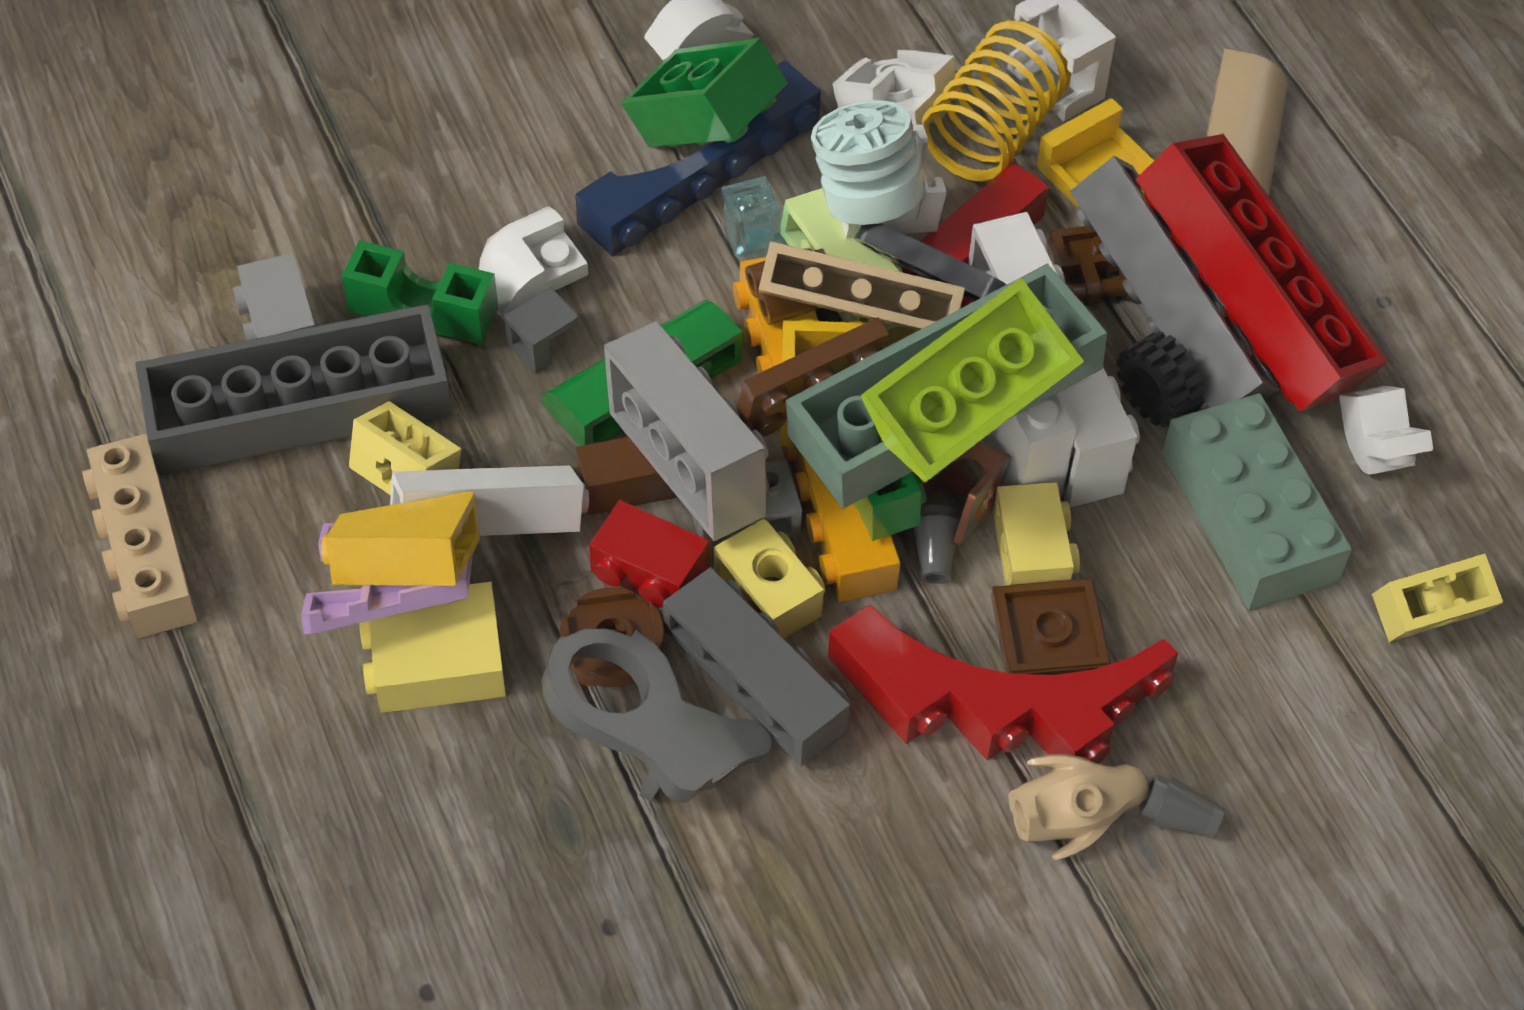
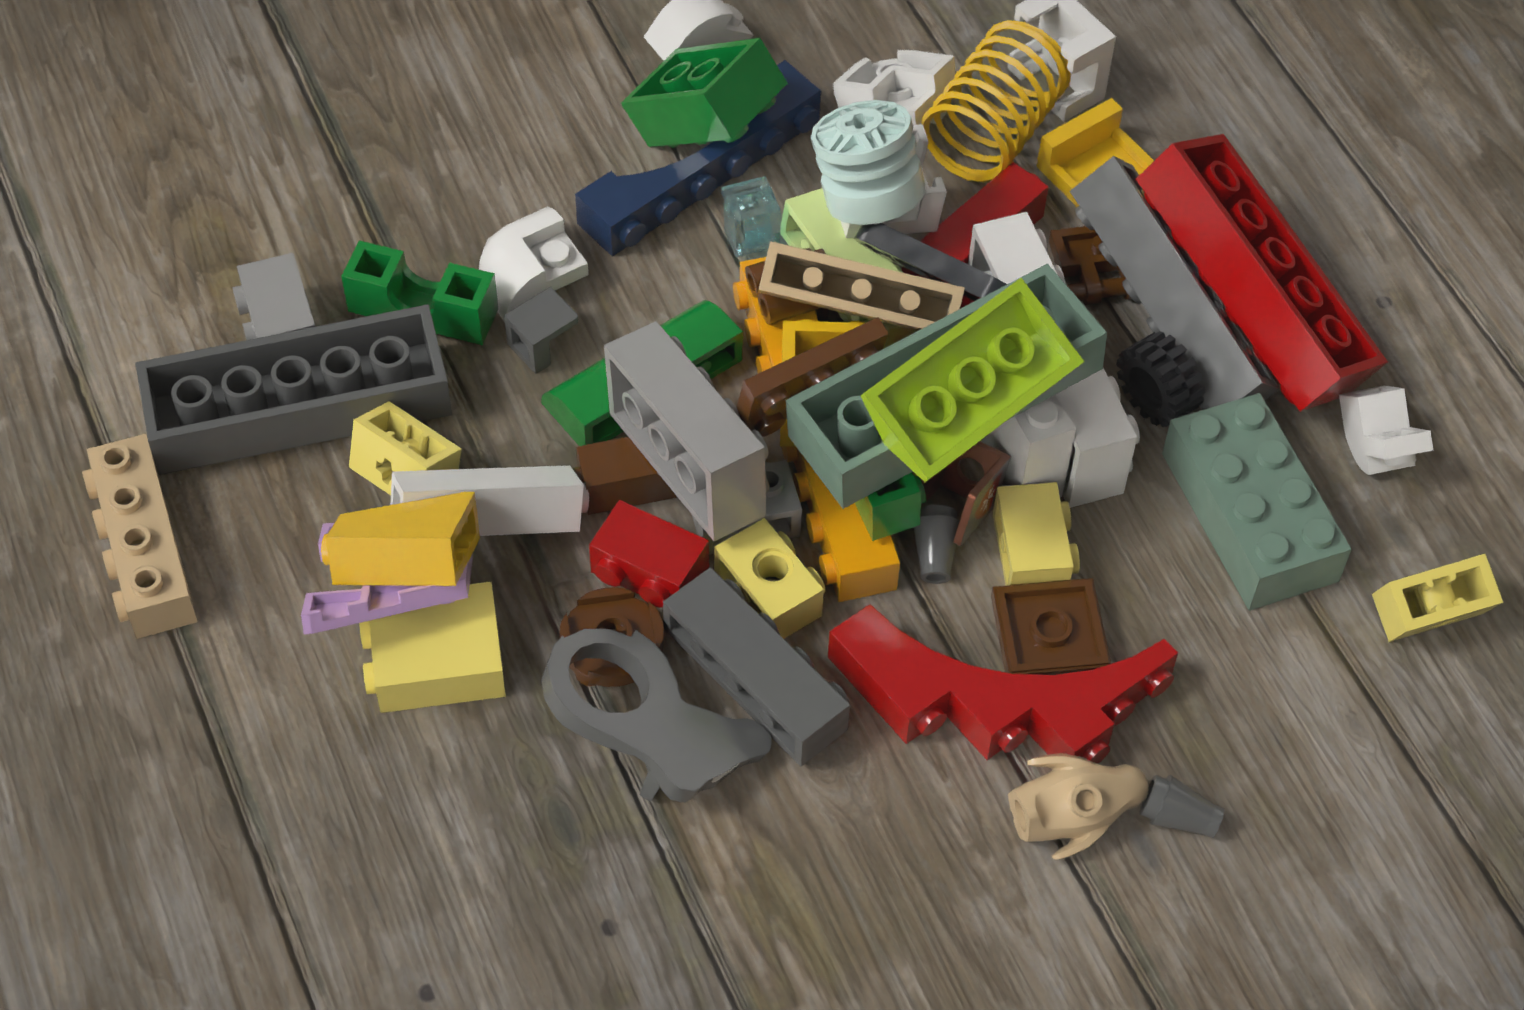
tan brick [1206,48,1288,196] -> none

